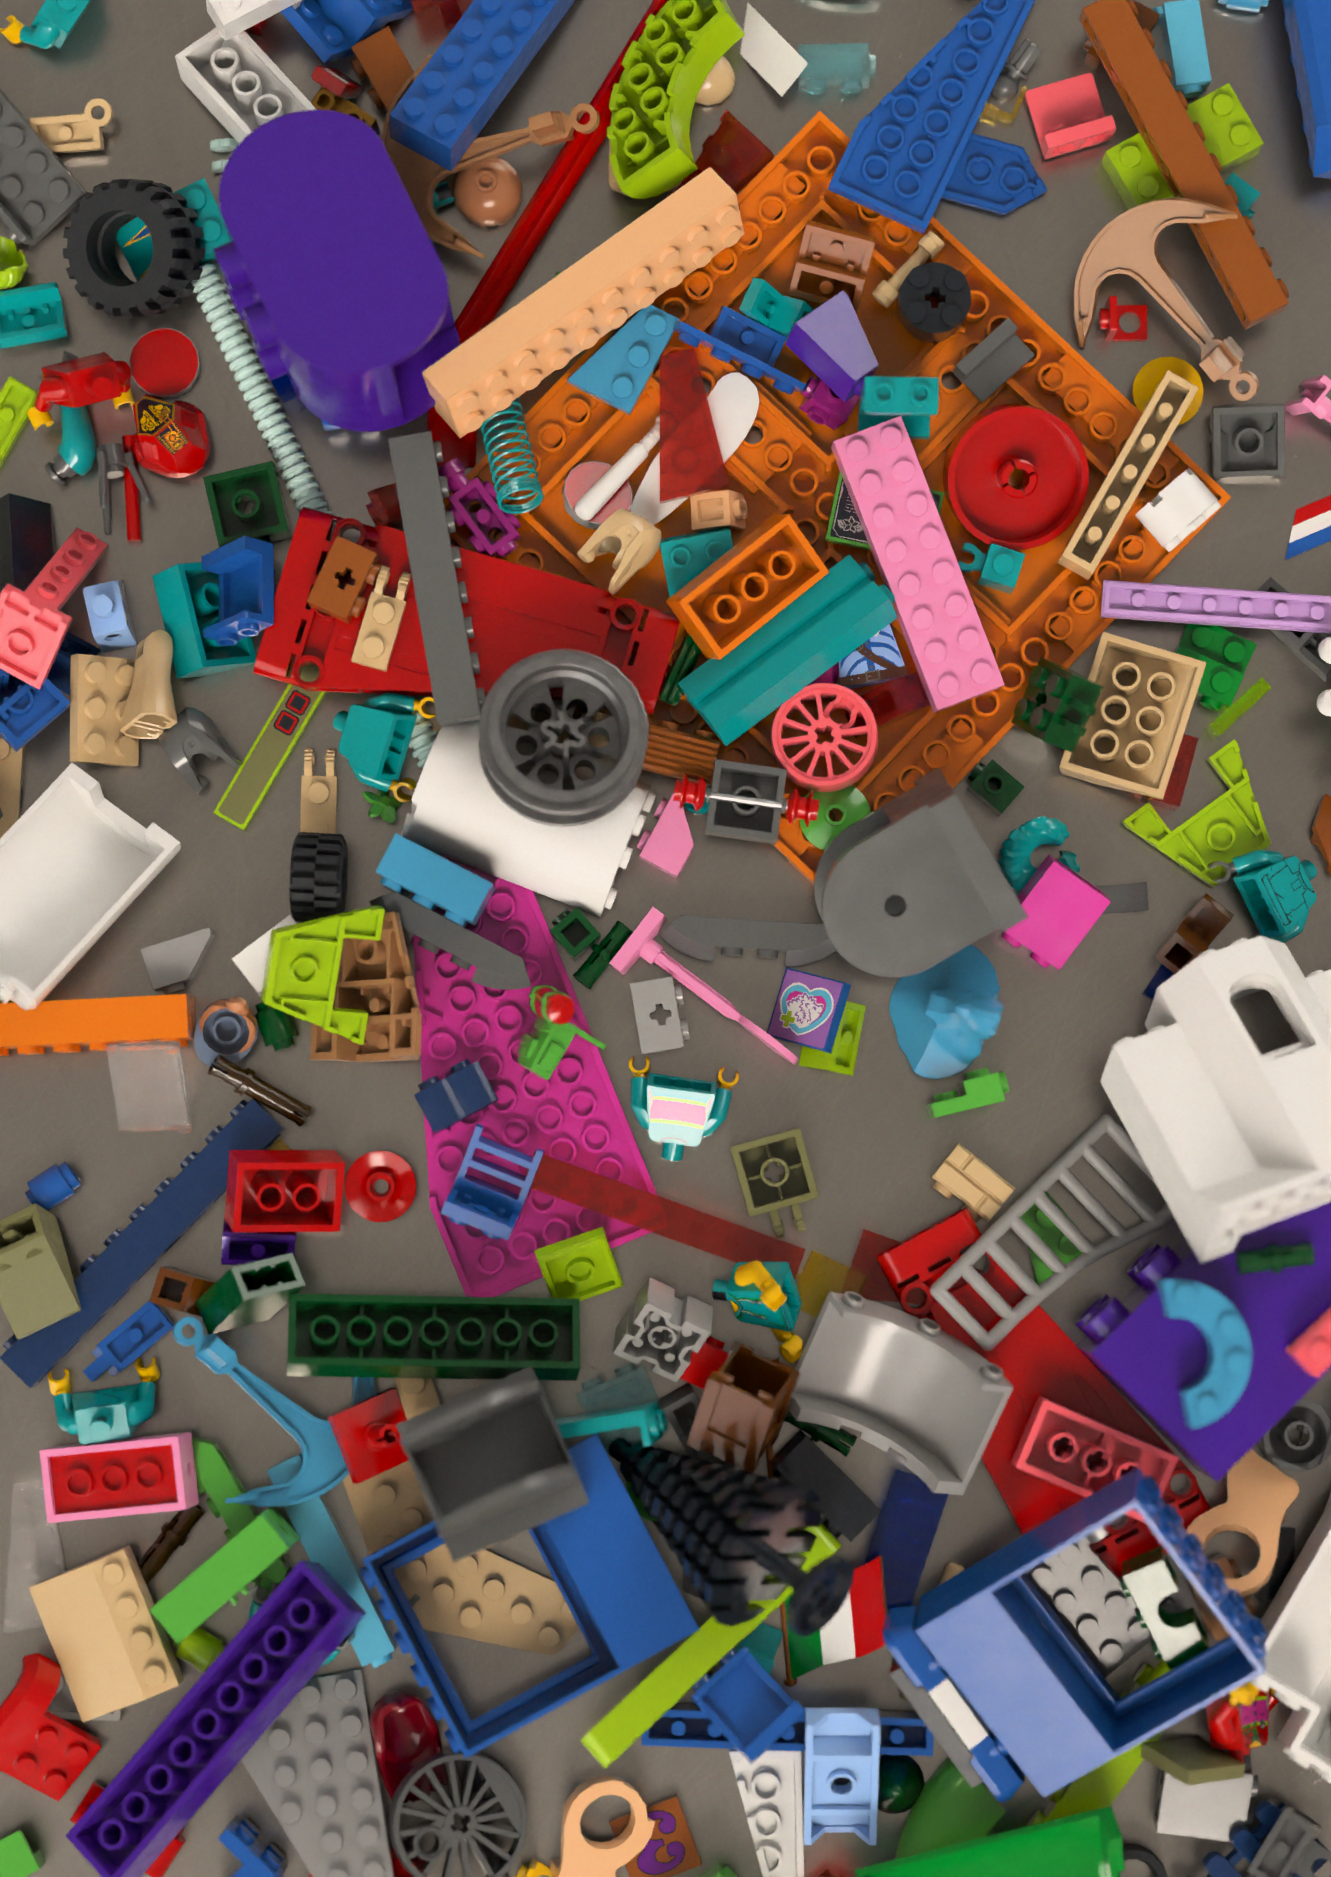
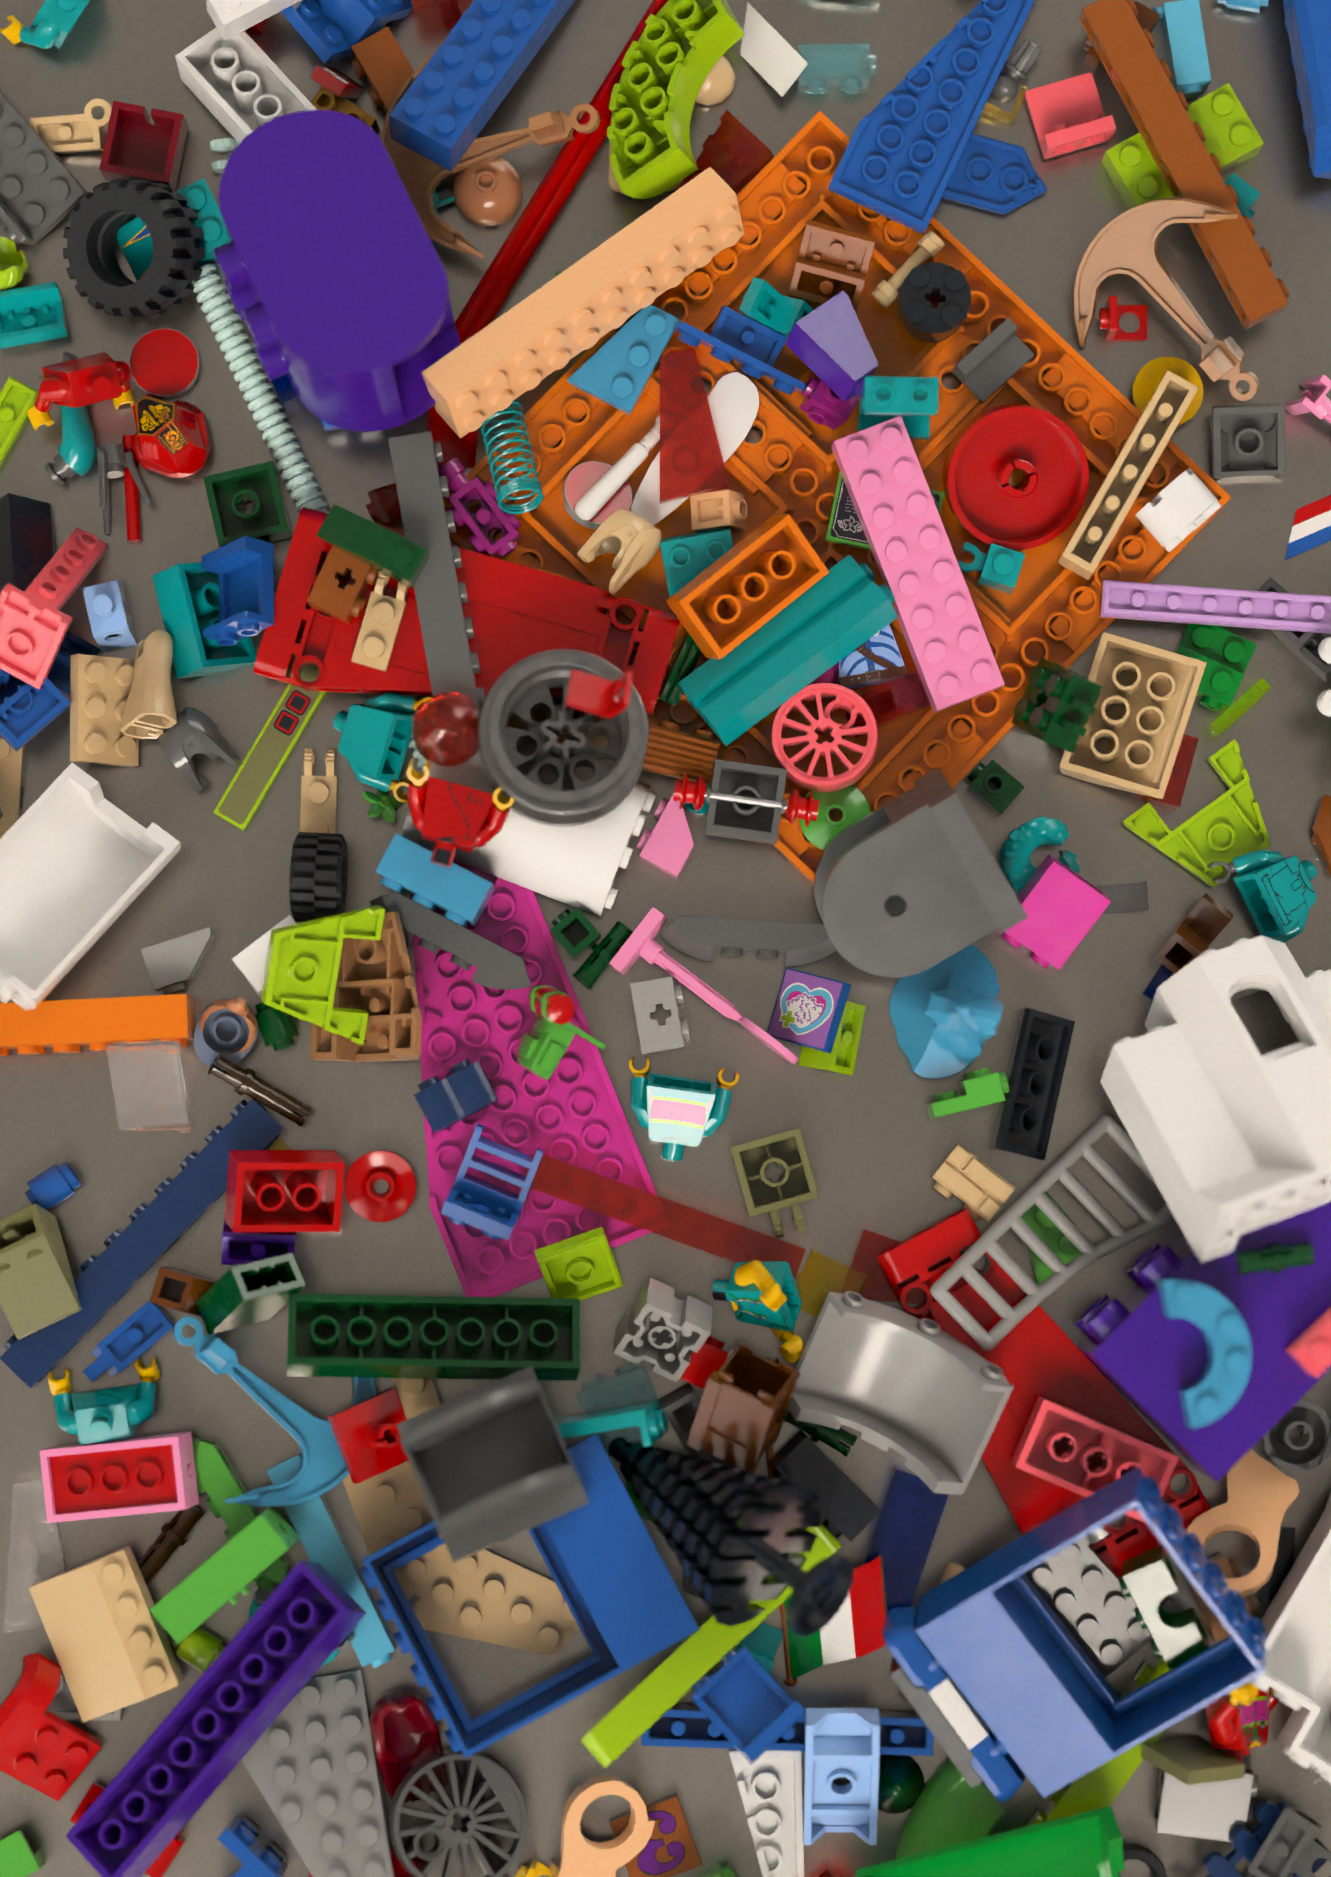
none -> dark red piece [99,101,189,193]
none -> dark green slope [316,504,430,589]
none -> red torso [407,759,515,868]
none -> clear red cylinder [412,692,481,767]
none -> red bracket [565,669,633,719]
none -> black slope [990,1007,1075,1161]

